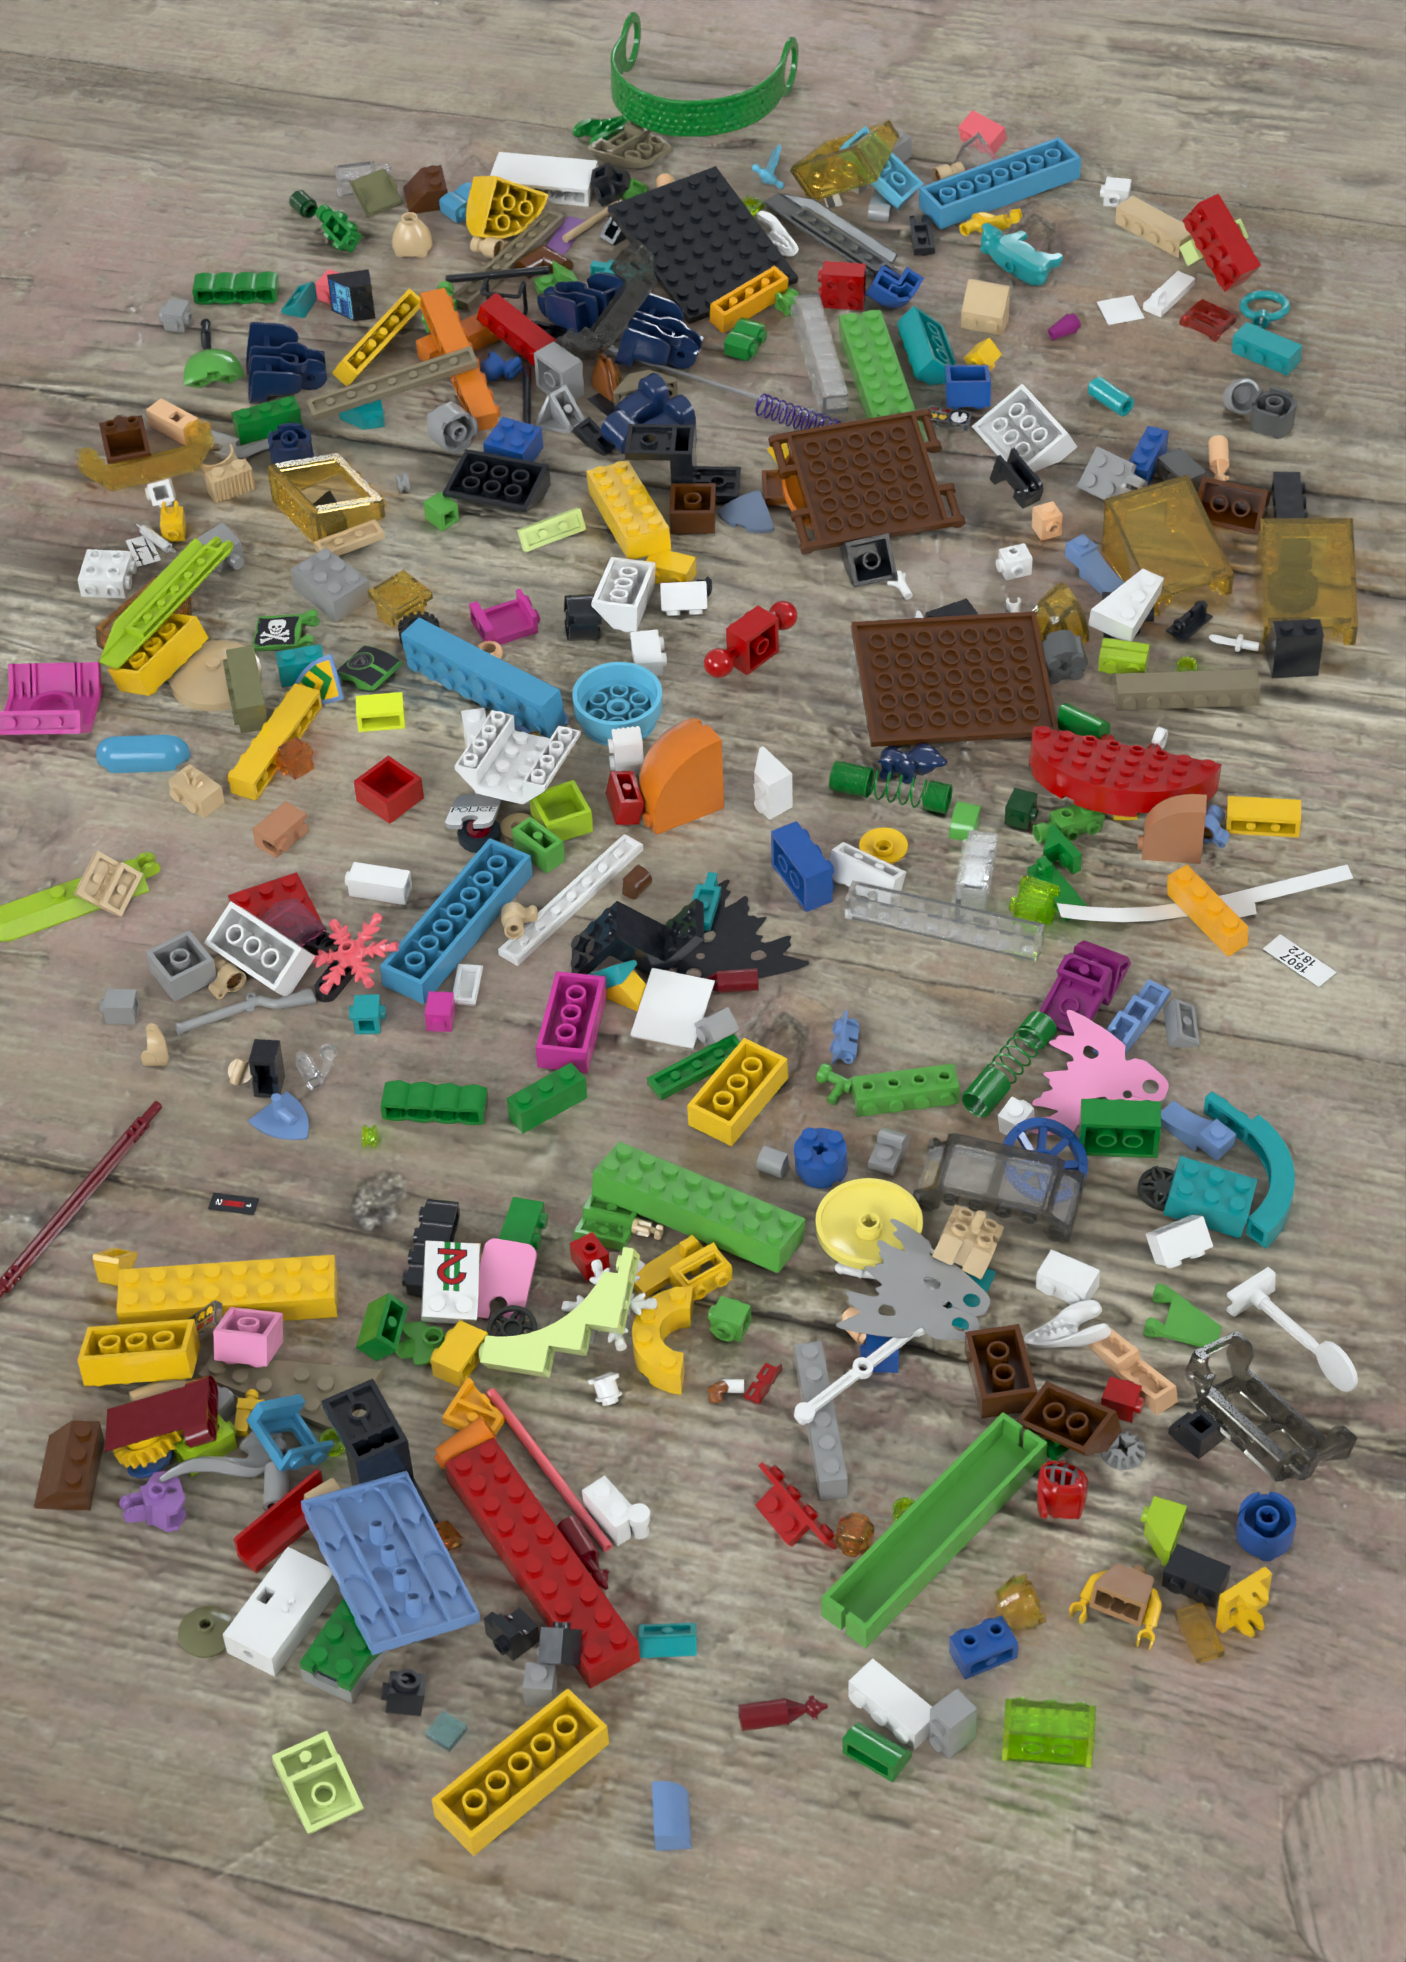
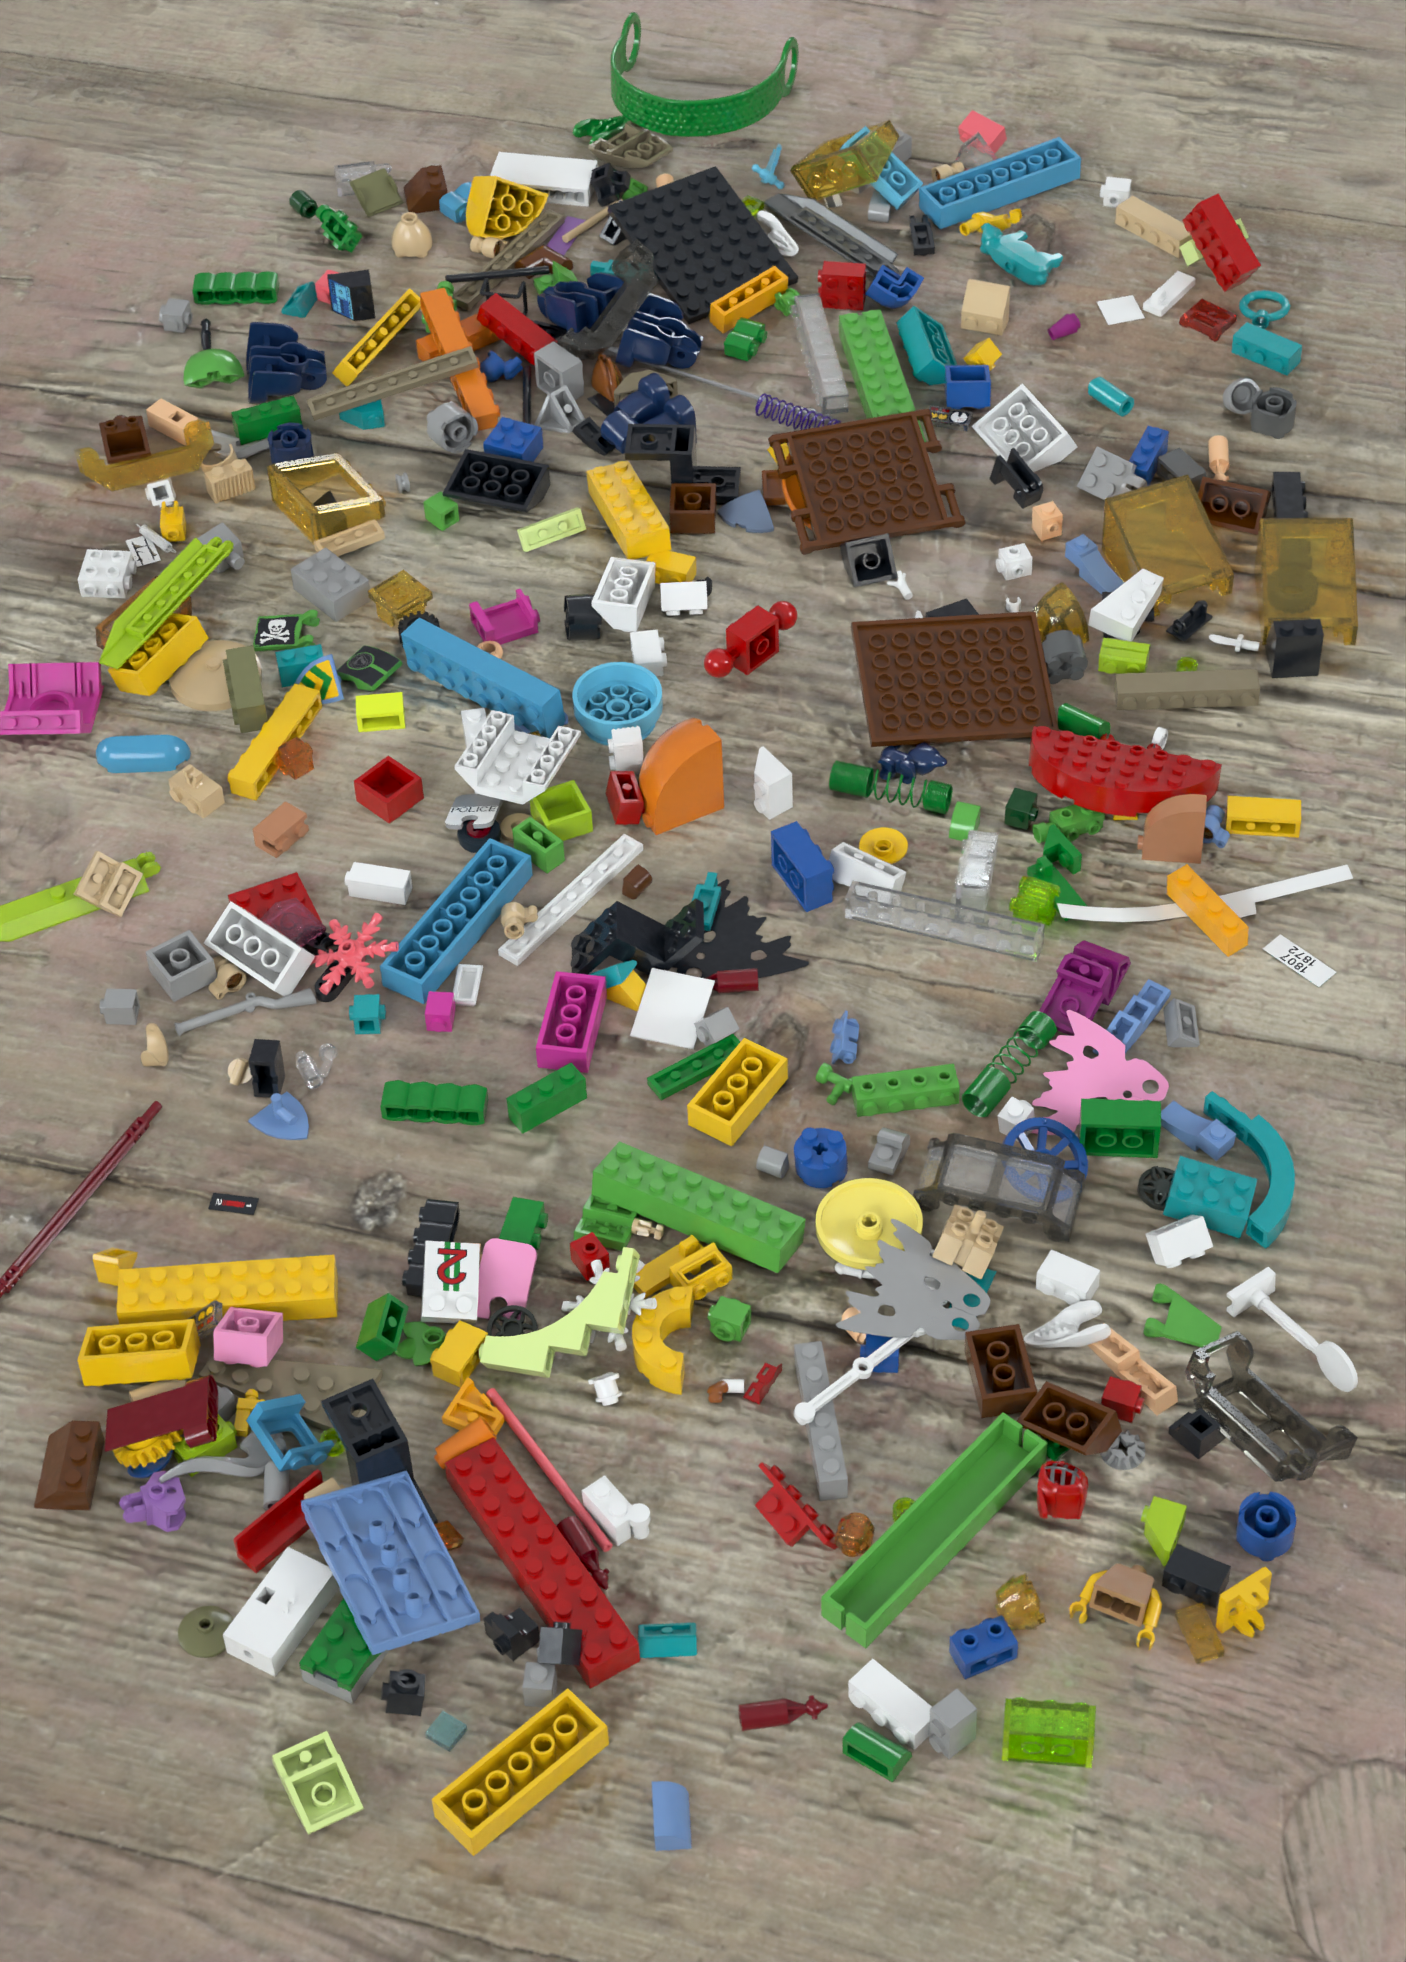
clear neon green bush [361,1125,377,1148] -> none

